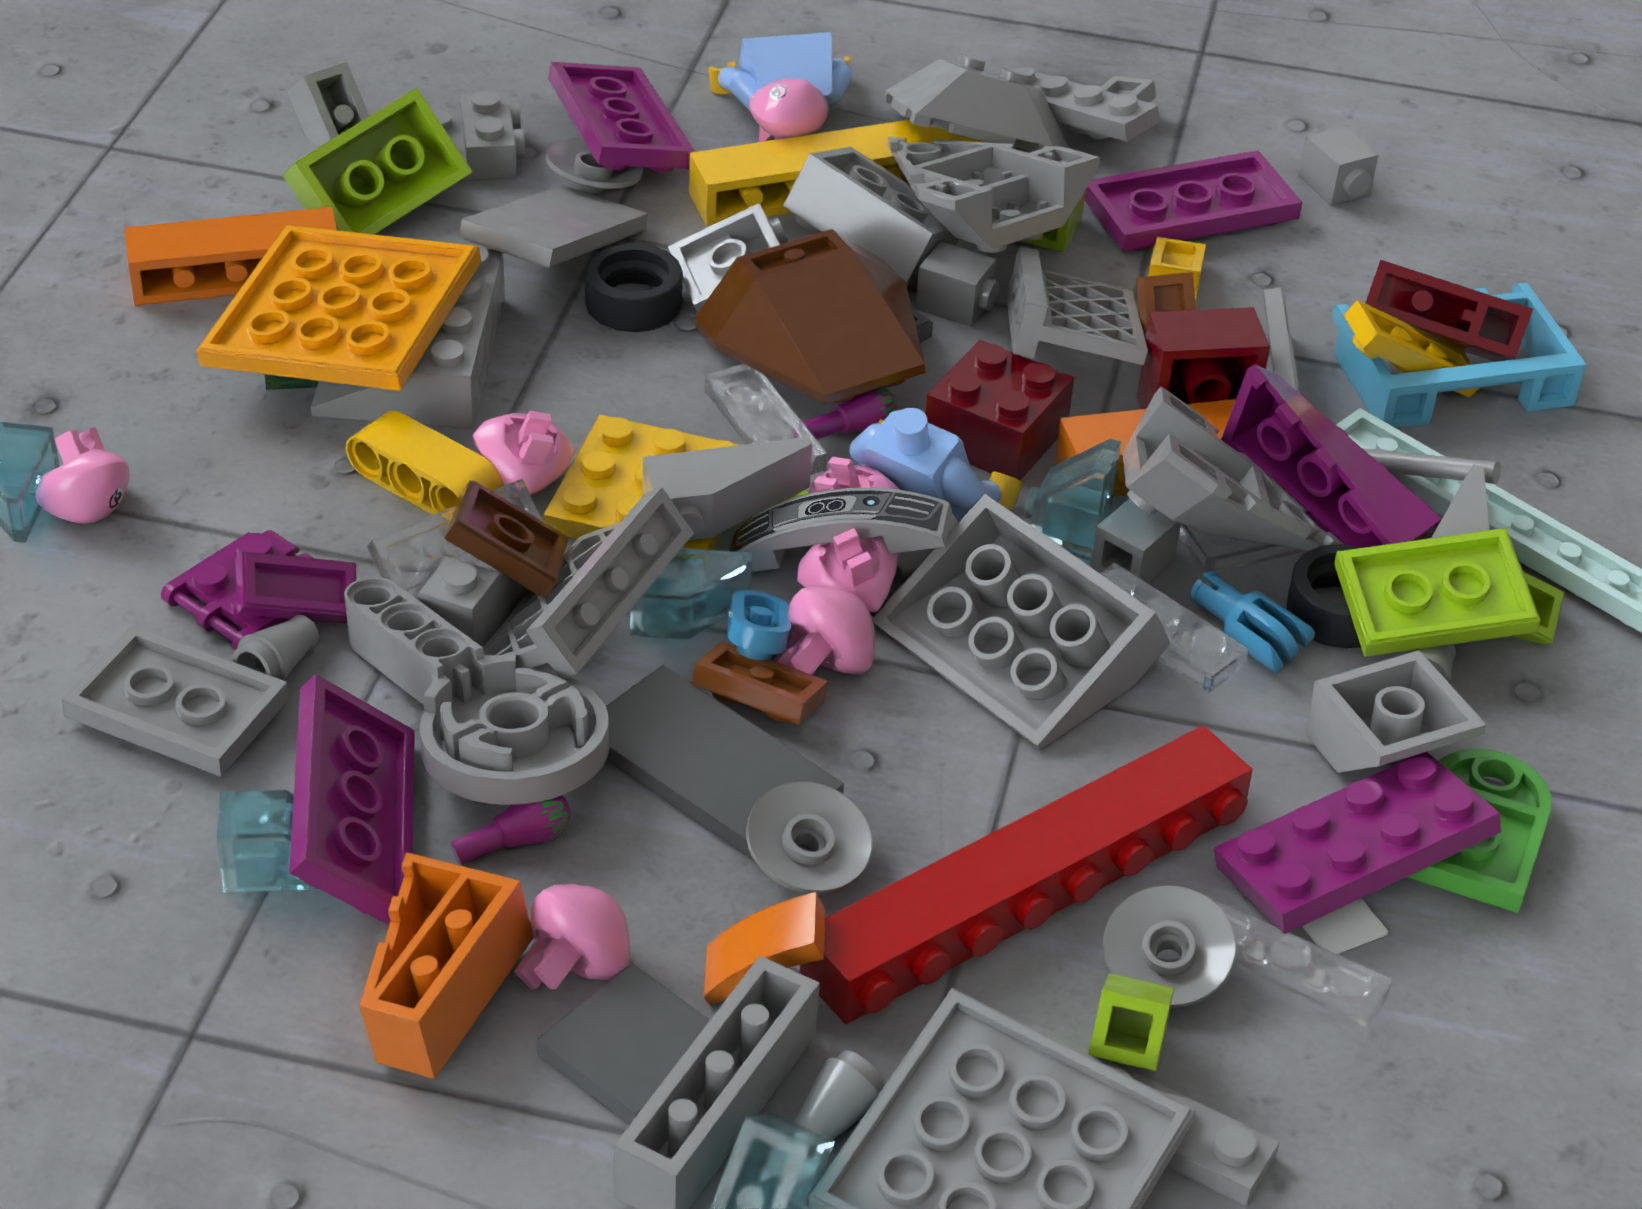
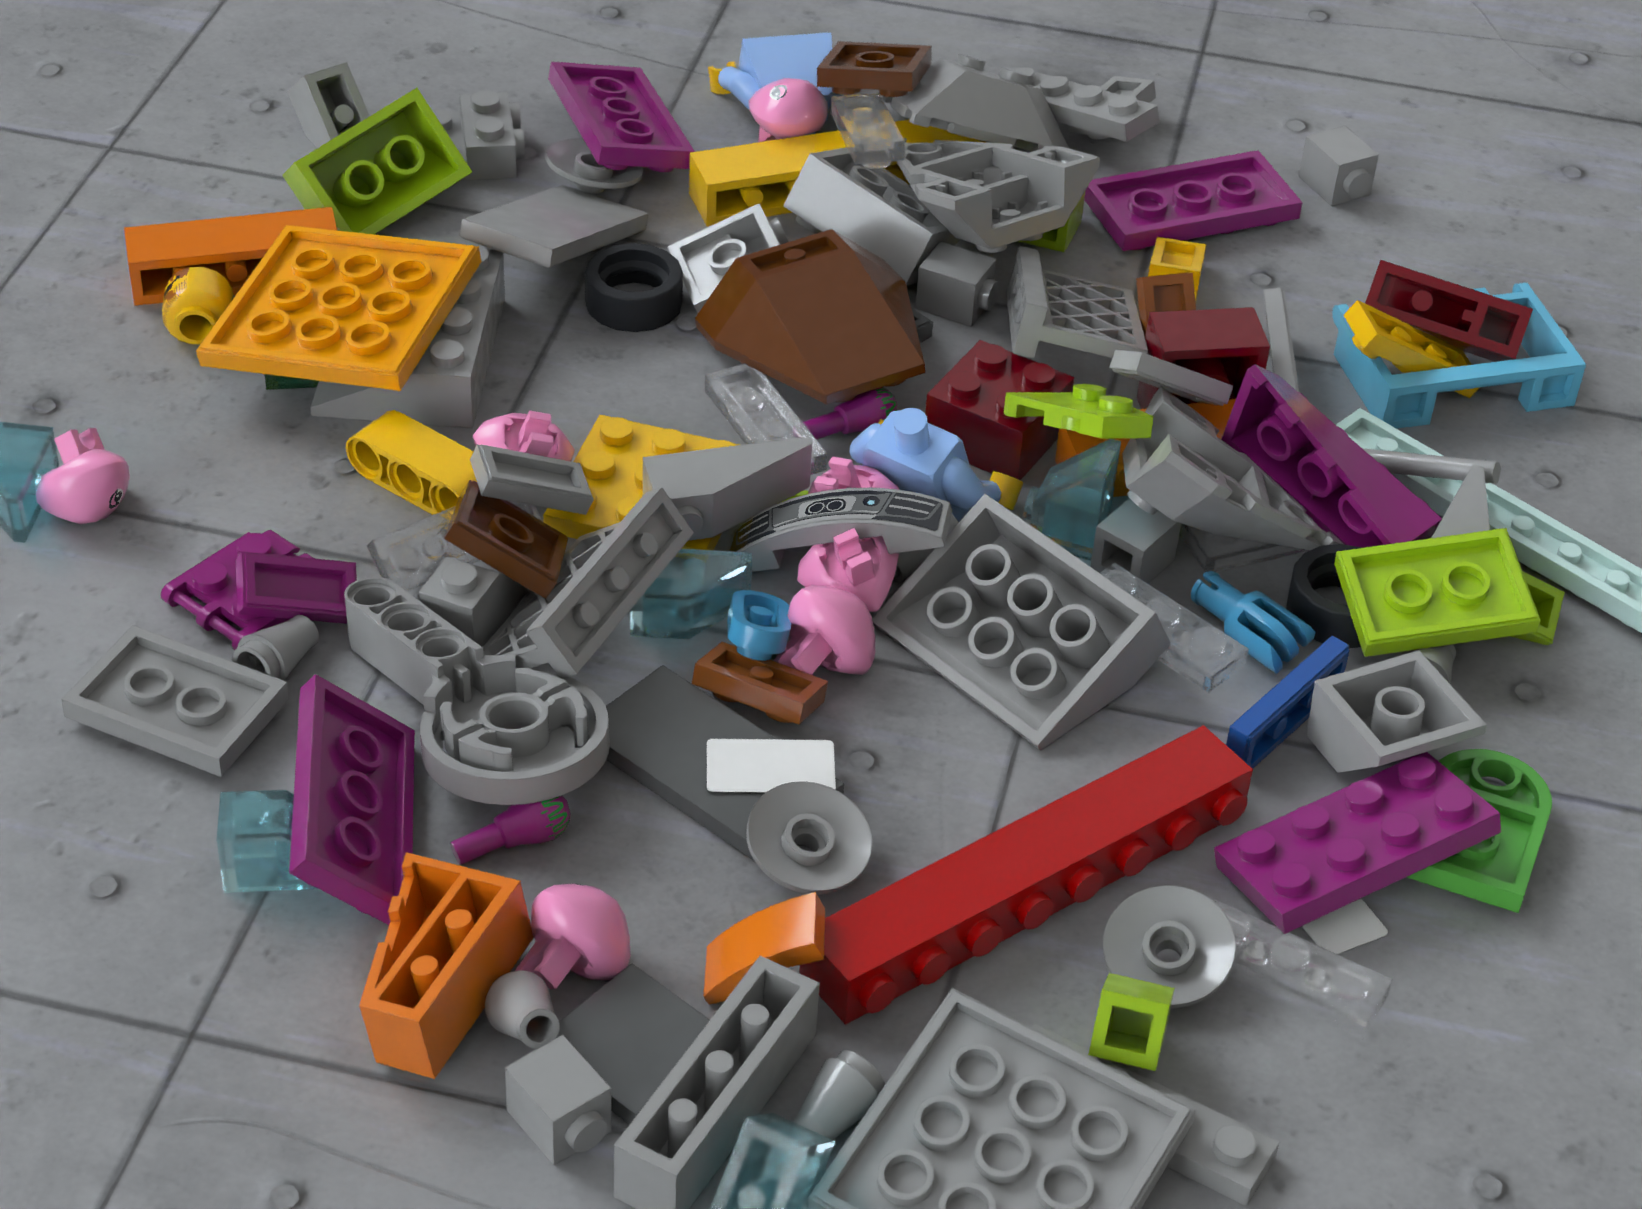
none -> yellow head [162,267,233,344]
none -> light grey tile [470,444,594,515]
none -> light grey cone [485,970,560,1049]
none -> light grey brick [505,1035,612,1165]
none -> white sticker [707,739,836,793]
none -> reddish brown plate [817,41,932,97]
none -> clear plate [831,93,905,169]
none -> lime wing [1004,384,1154,439]
none -> light grey tile [1109,349,1233,406]
none -> blue tile [1226,636,1350,769]

